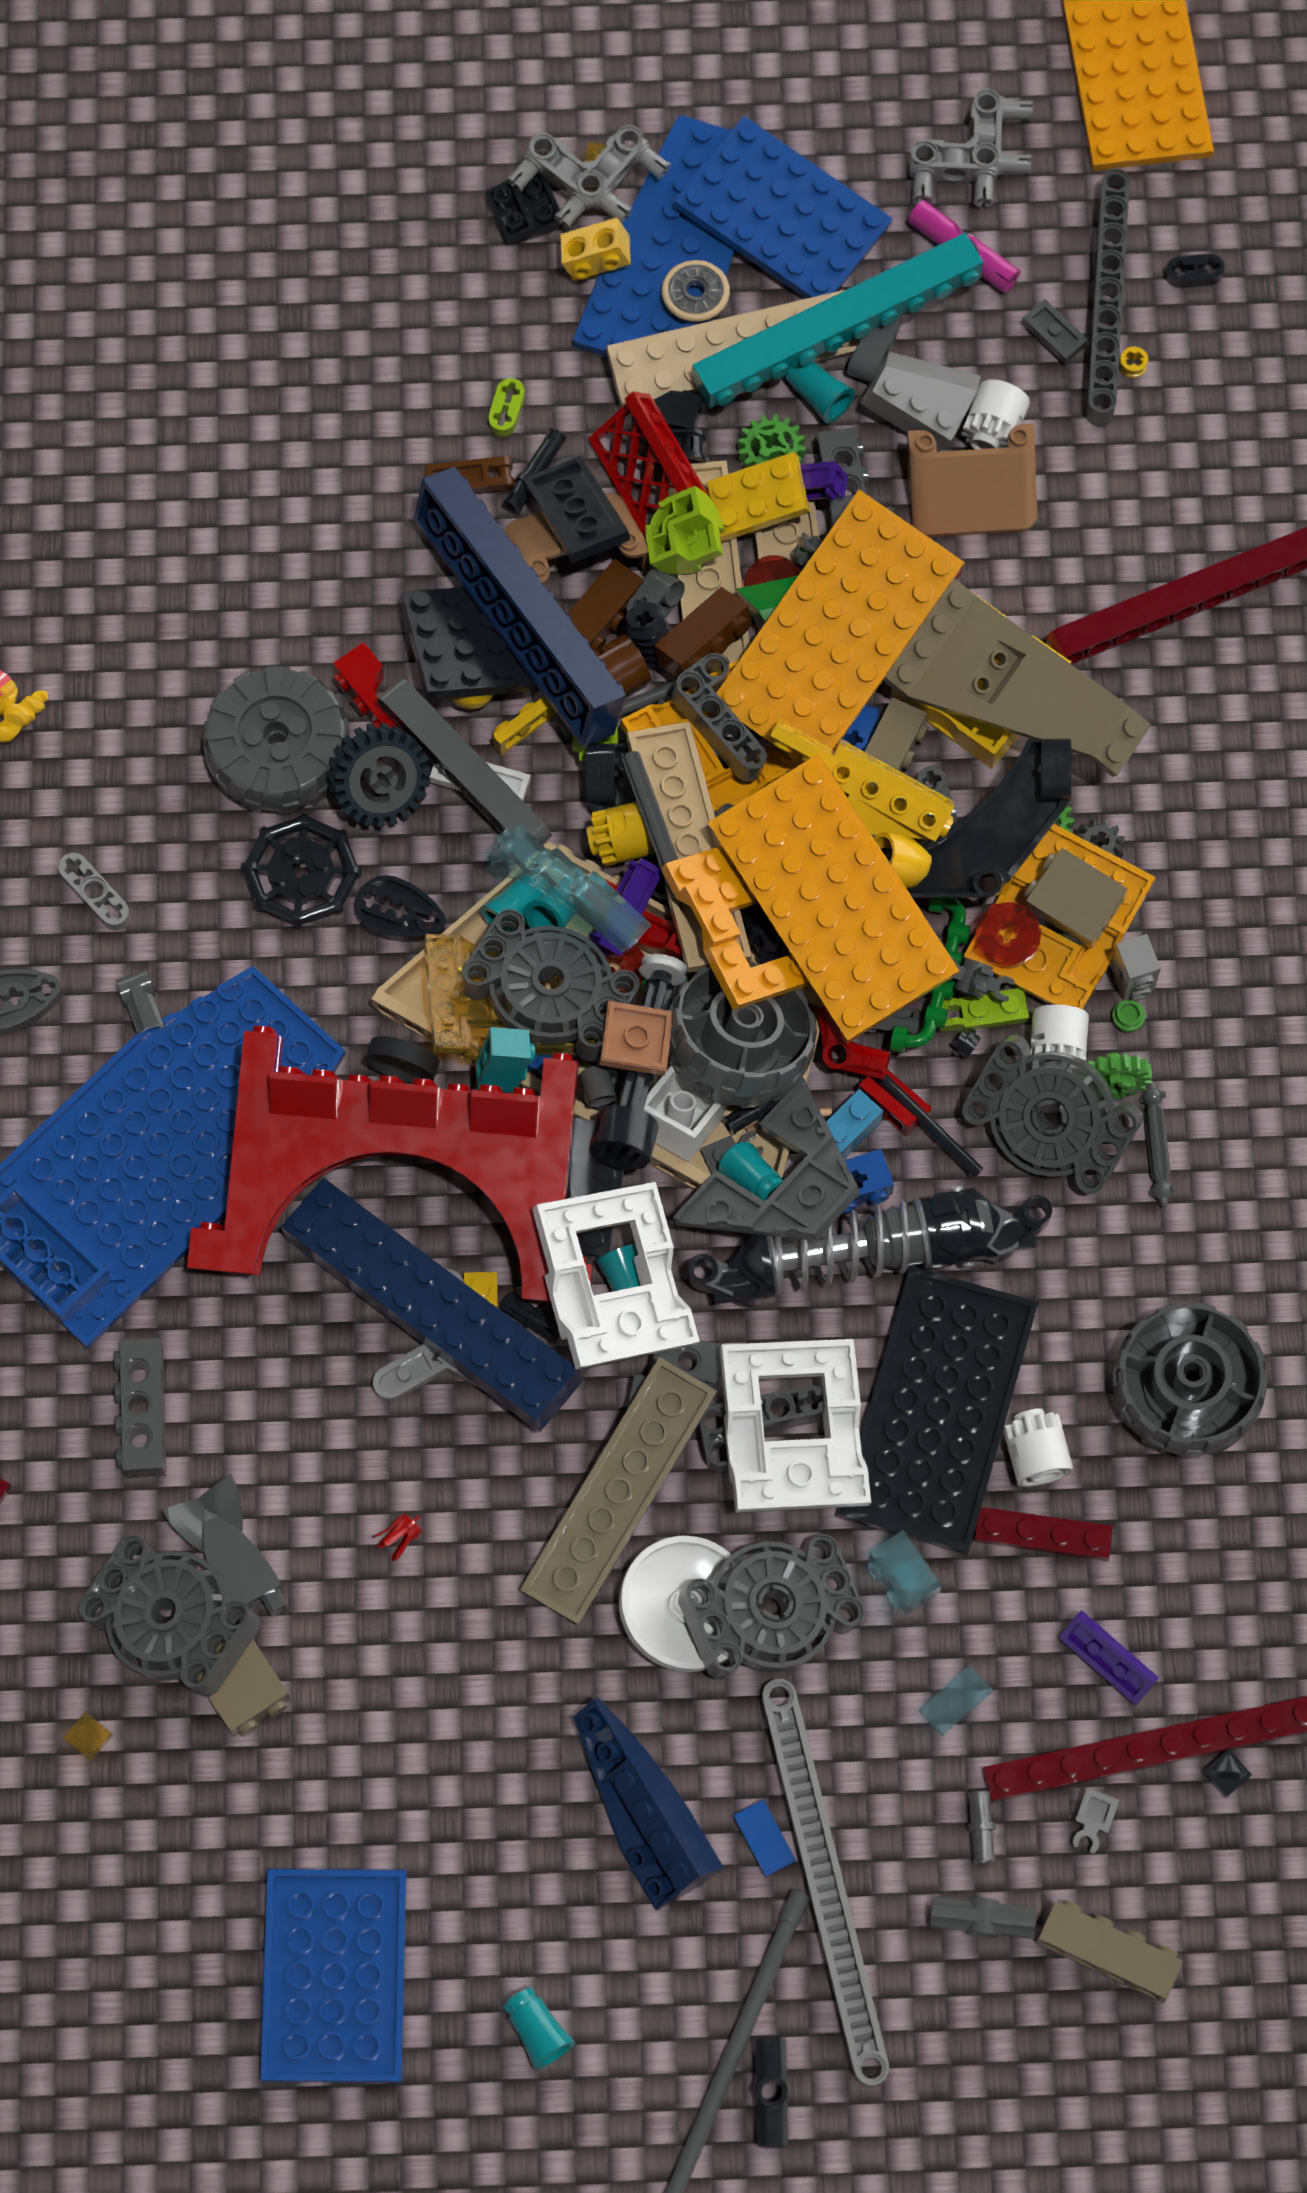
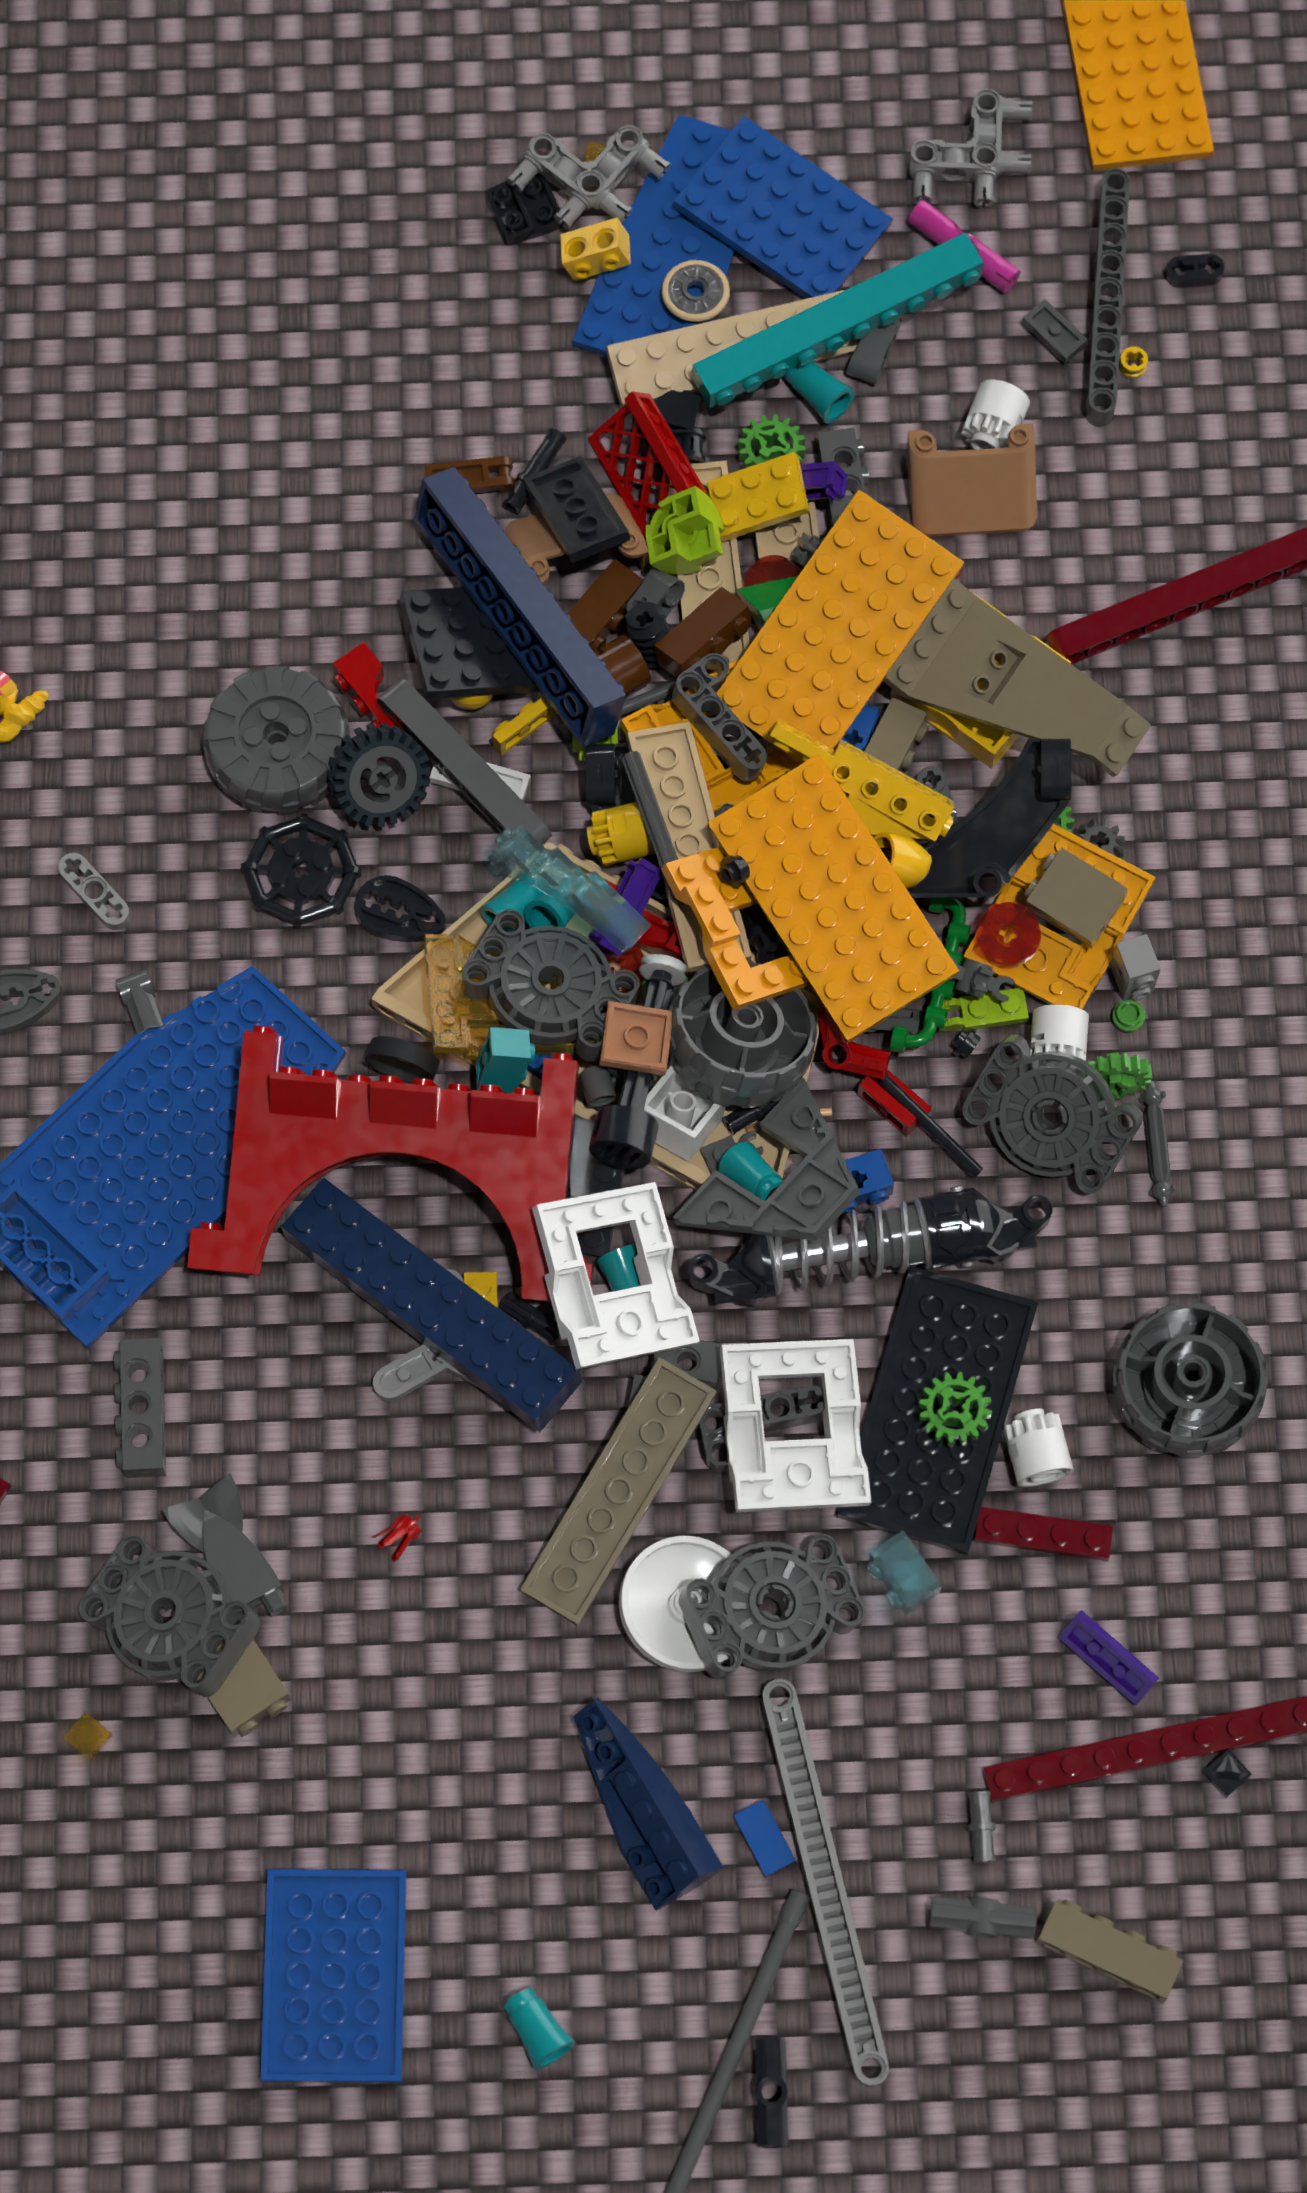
lime beam [489,378,525,437] -> none
dark azure brick [826,1089,883,1160] -> none
light grey wedge [860,352,981,452] -> none
clear light blue tile [919,1665,993,1737] -> none
light grey plate [1073,1788,1120,1853] -> none
none -> black plate [720,855,750,888]
none -> bright green gear [918,1372,992,1446]

